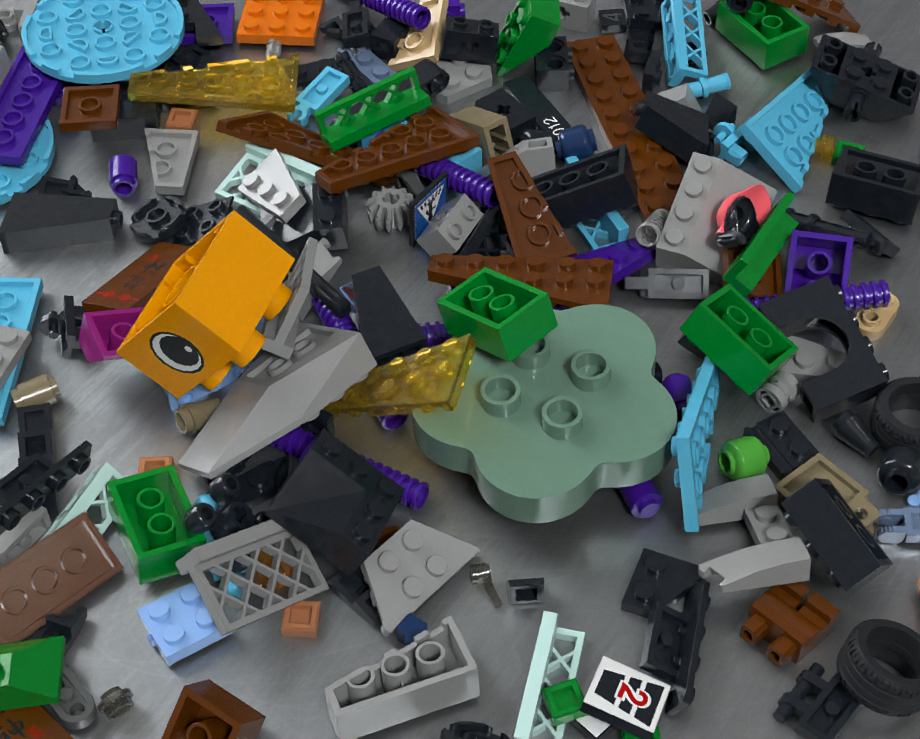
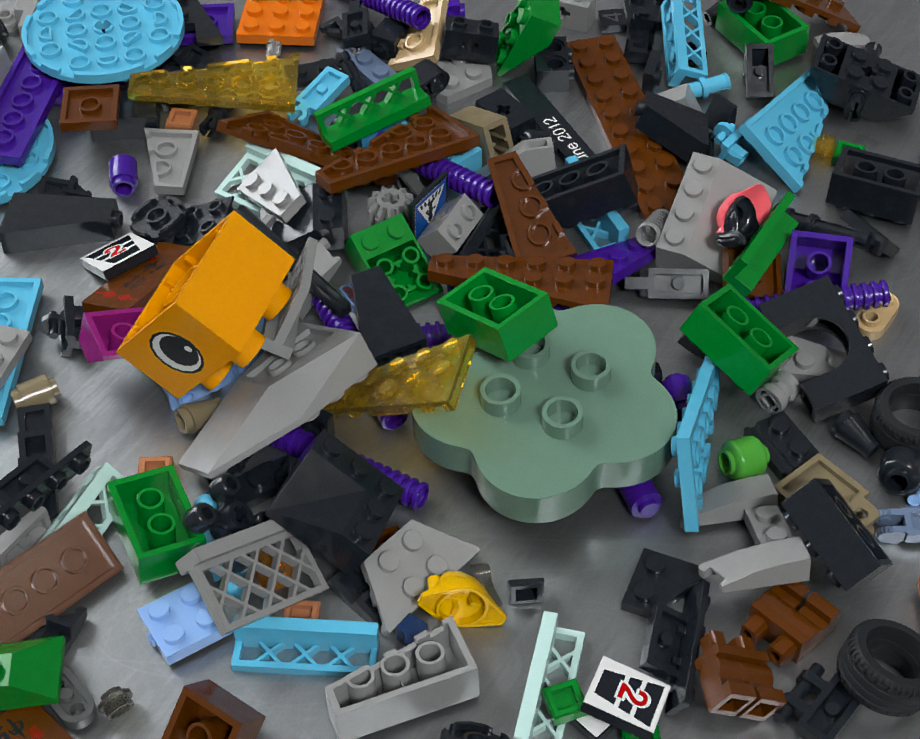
dark blue head [554,124,598,160] -> none
none -> black tile [80,232,159,281]
none -> black pin [199,92,239,138]
none -> medium azure fence [231,615,380,677]
none -> green slope [344,213,444,308]
none -> yellow hat [417,571,507,628]
none -> reddish brown hips [694,630,787,721]
none -> black slope [742,43,775,100]

